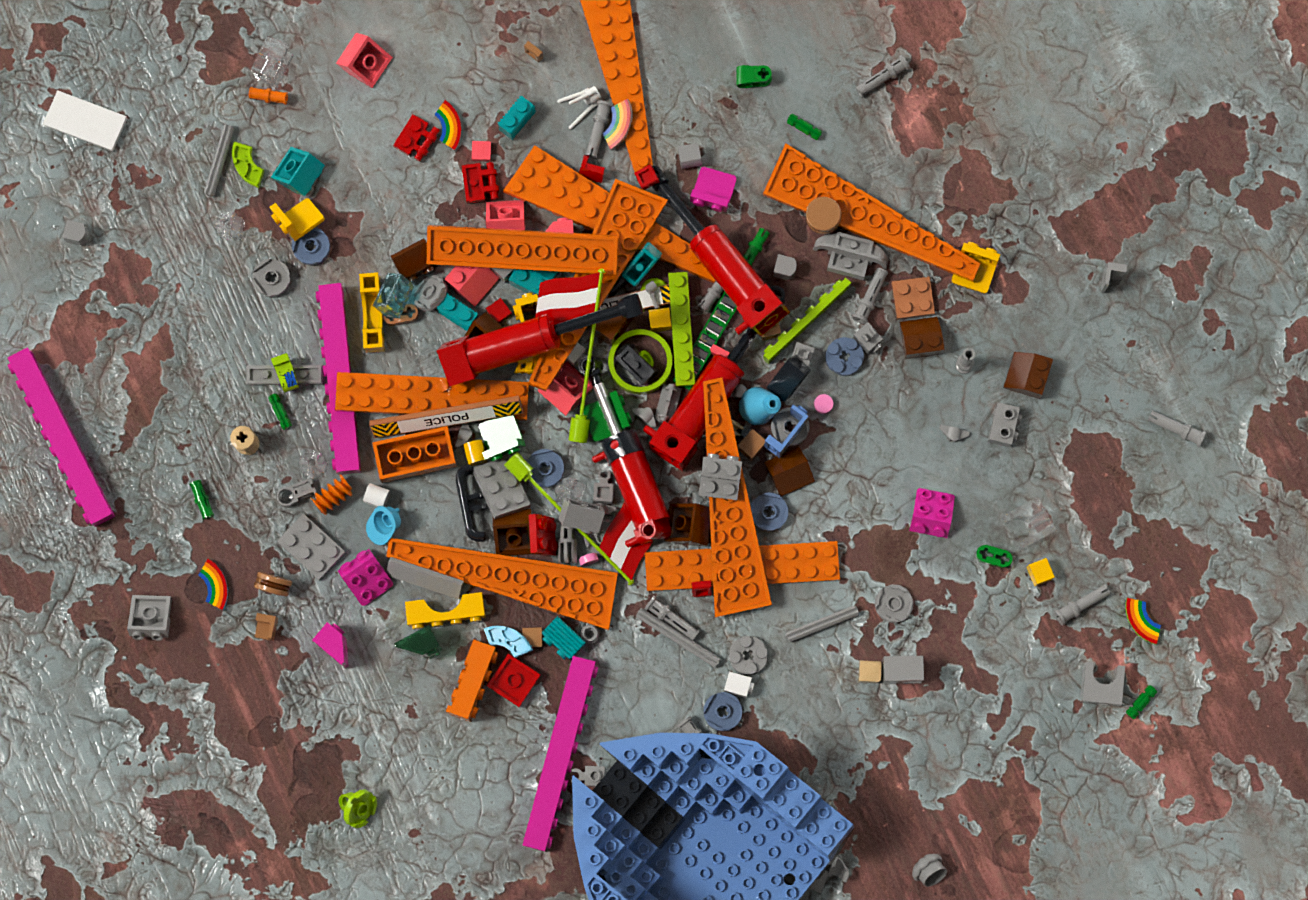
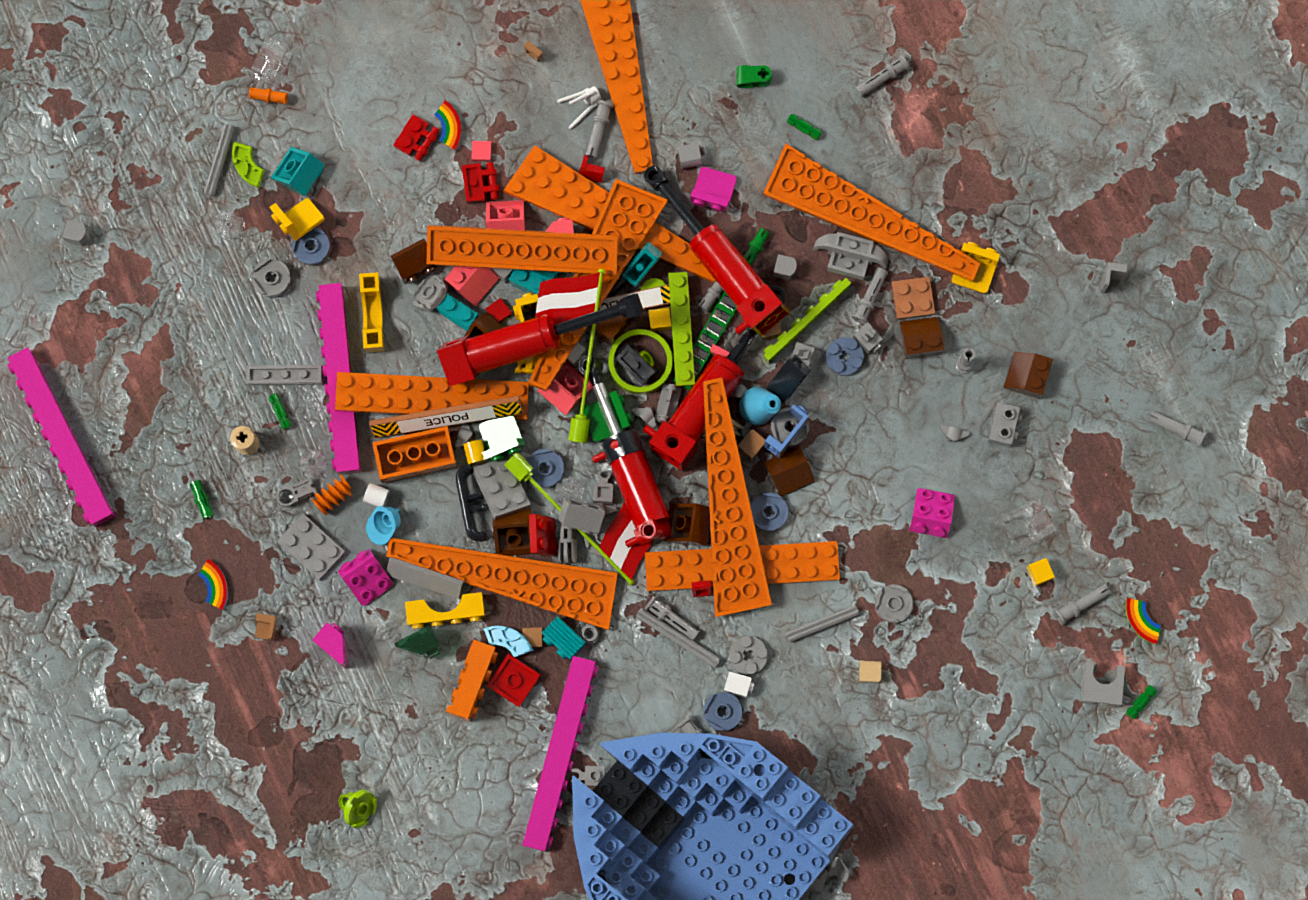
white tile [43,90,127,152] -> none
light grey plate [127,595,172,641] -> none
medium nougat head [254,572,292,597] -> none
lime leg [271,353,299,393] -> none
coral slope [336,33,393,88] -> none
clear light blue brick [373,273,414,318] -> none
nougat beam [382,304,419,326] -> none
teal brick [498,96,536,140] -> none
bright pink tile [579,553,599,567] -> none
tile [603,99,633,150] -> none
red tile [634,164,660,190] -> none
light grey hand [645,281,659,309] -> none
light grey plate [698,453,742,500] -> none
medium nougat head [806,197,841,234] -> none
bright pink tile [814,394,833,414] -> none
light grey piece [882,656,924,684] -> none
light grey piece [912,853,947,887] -> none
green beam [976,545,1013,568] -> none

